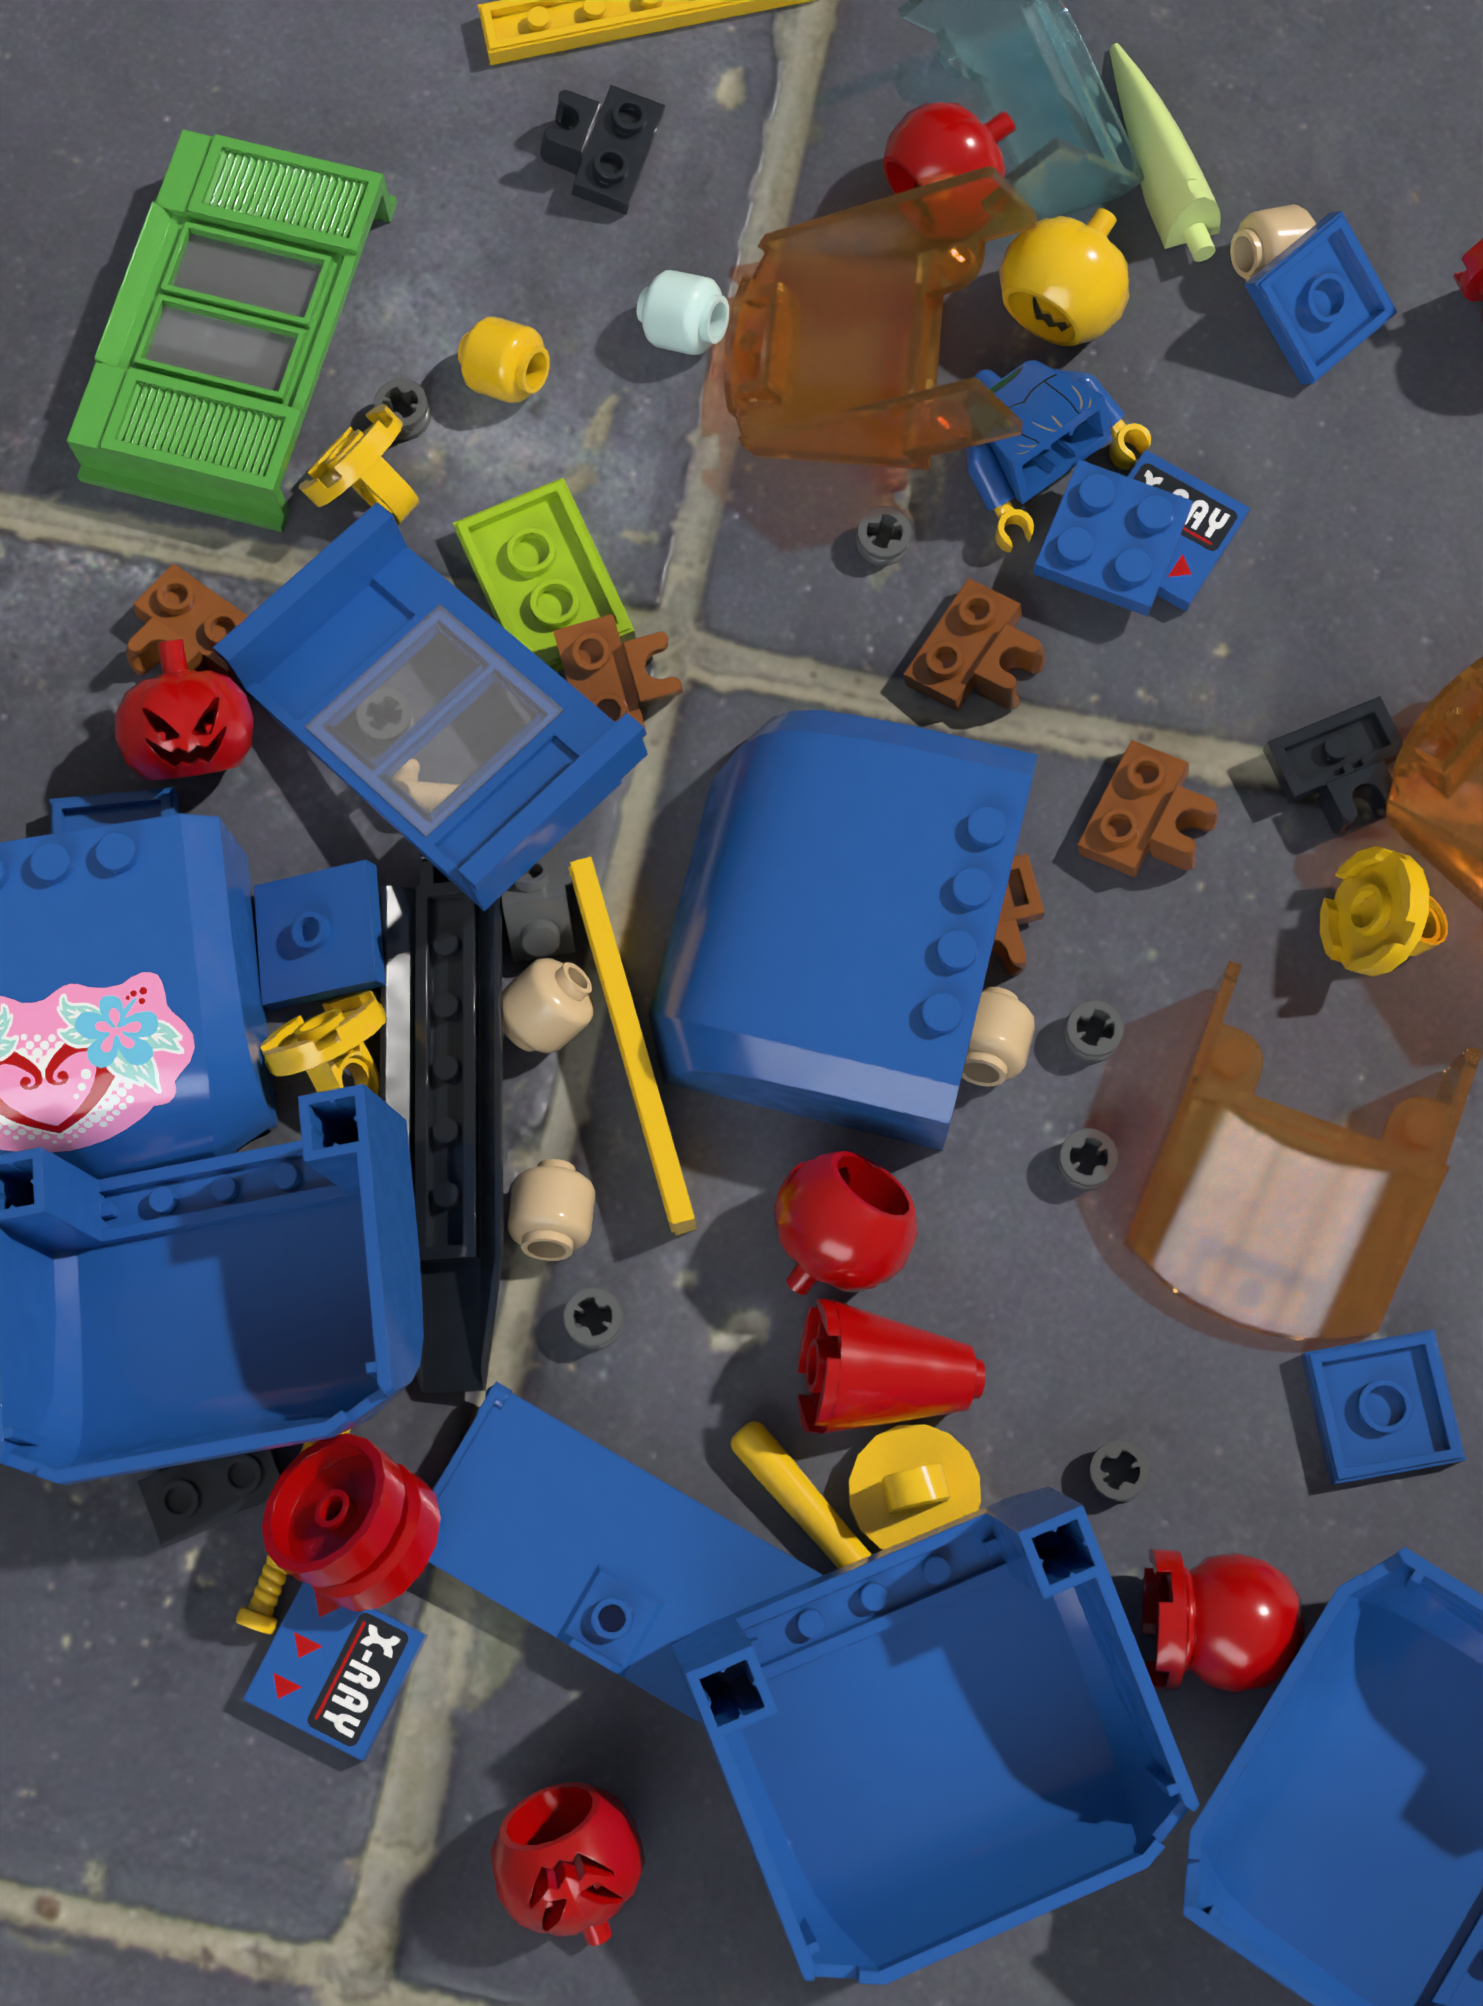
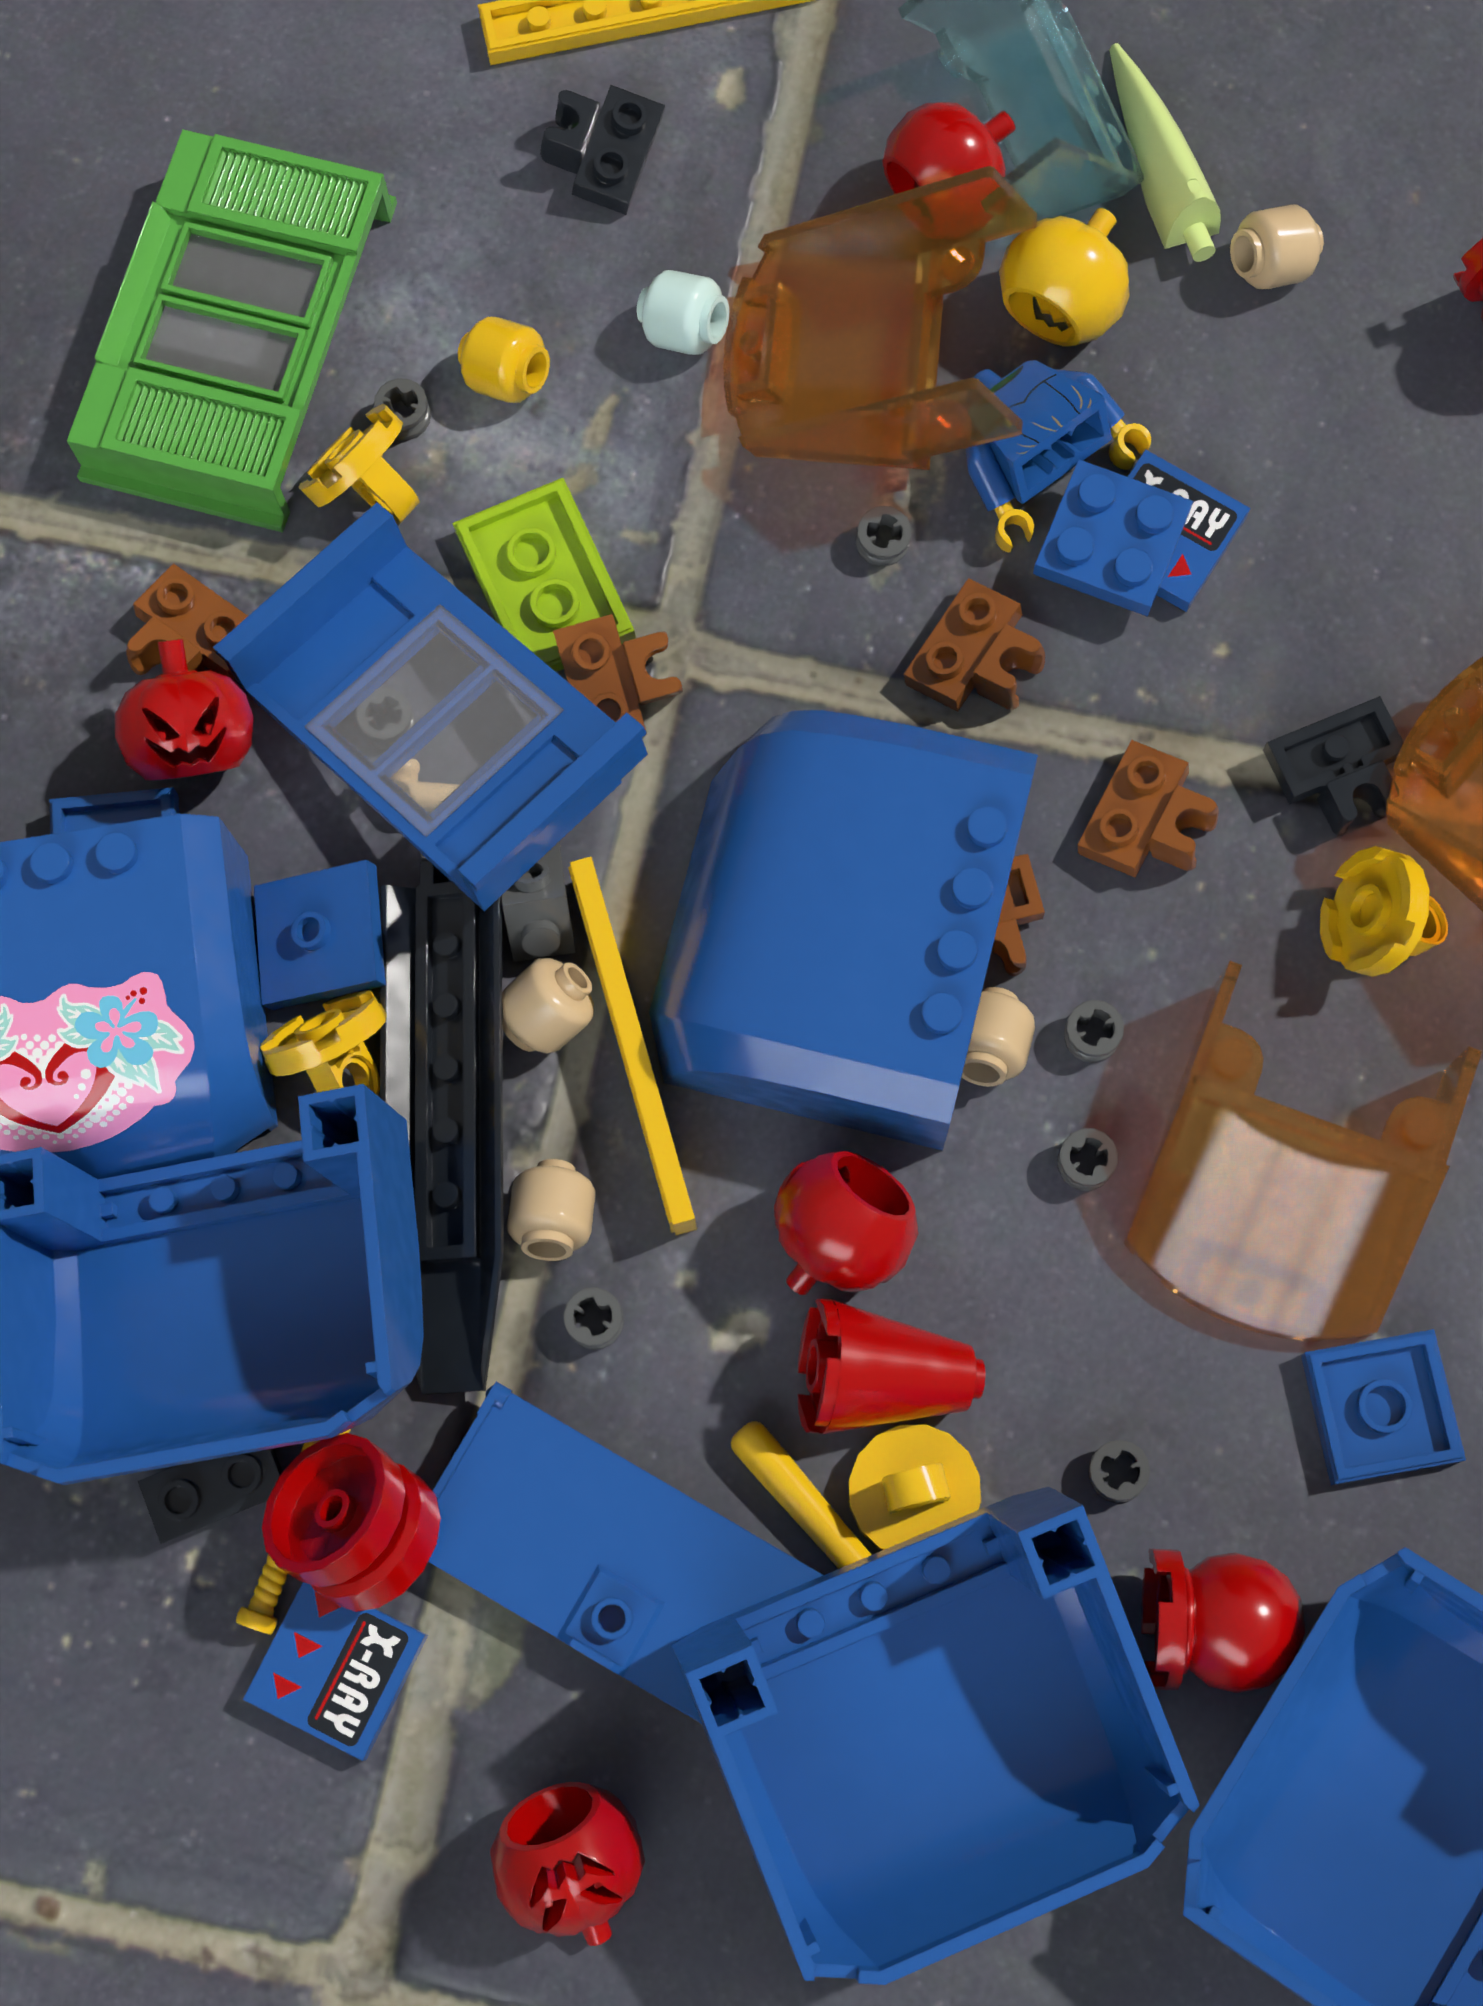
blue plate [1244,211,1397,385] -> none

